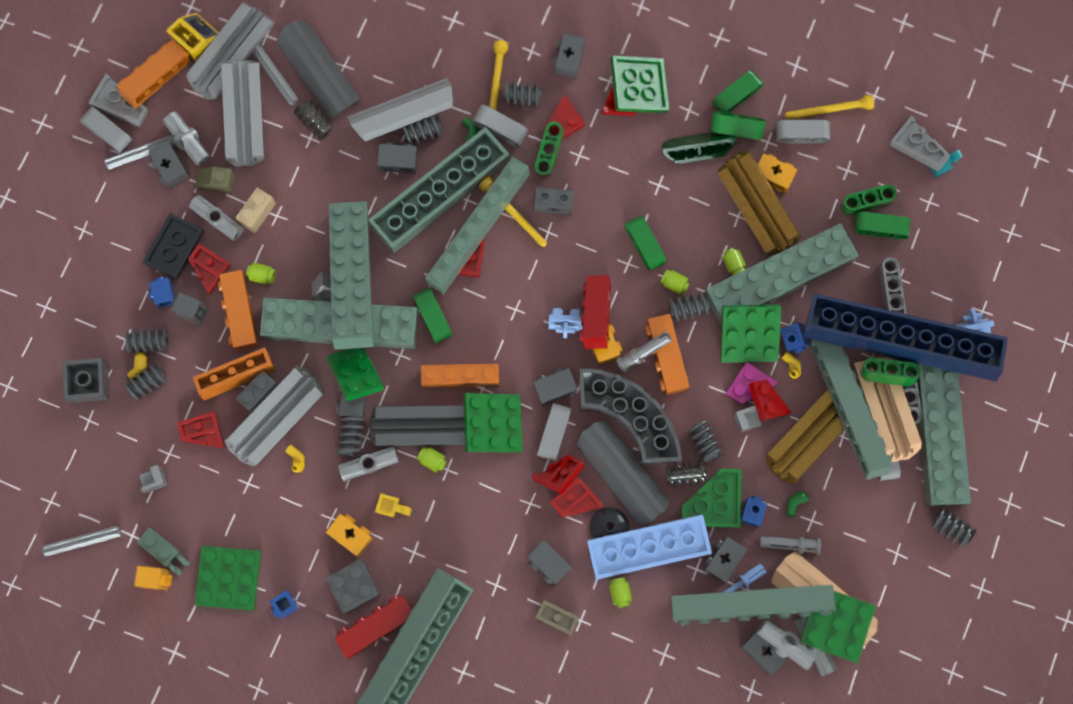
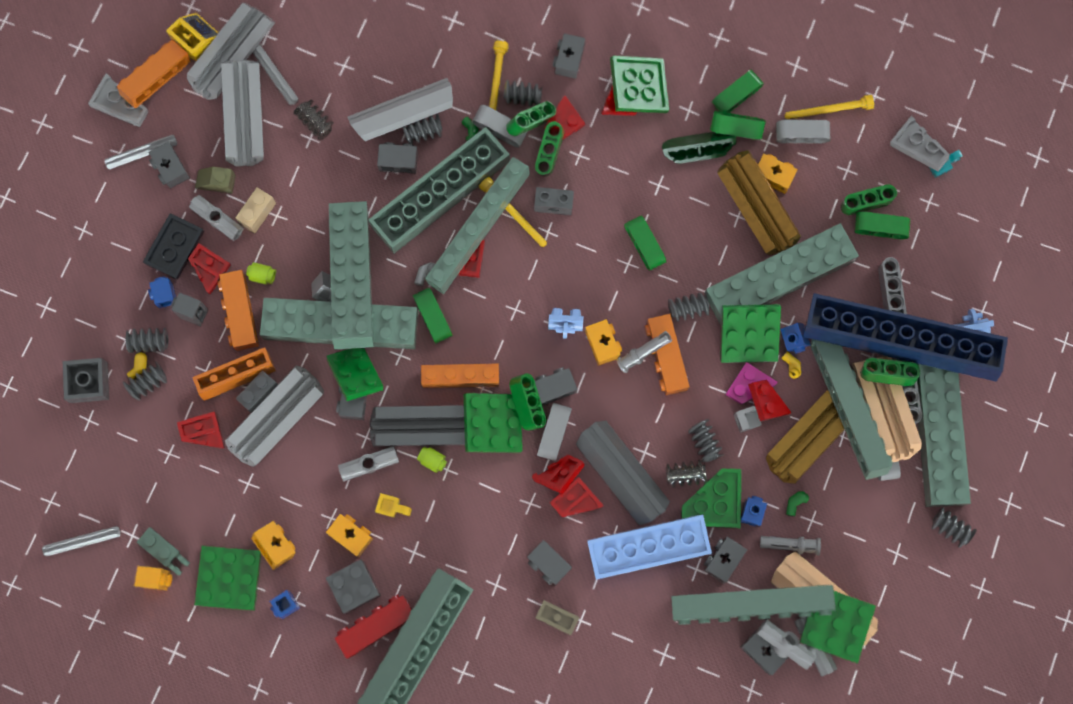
light grey beam [79,106,132,154] -> none
light grey panel [139,465,168,494] -> none
light grey piece [162,112,210,165] -> none
dark grey piece [277,21,360,118] -> none
yellow arm [285,444,305,473] -> none
dark grey piece [336,417,365,458] -> none
dark grey brick [579,368,682,465] -> none
red brick [580,275,611,349] -> none
black dish [590,507,629,538] -> none
lime brick [609,578,632,608] -> none
lime brick [660,269,690,295] -> none
light blue piece [682,563,767,626] -> none
lime brick [722,248,746,276] -> none
none -> light orange brick [251,521,296,570]
none -> light grey arm [414,262,435,286]
none -> green beam [506,101,556,136]
none -> green beam [509,373,546,431]

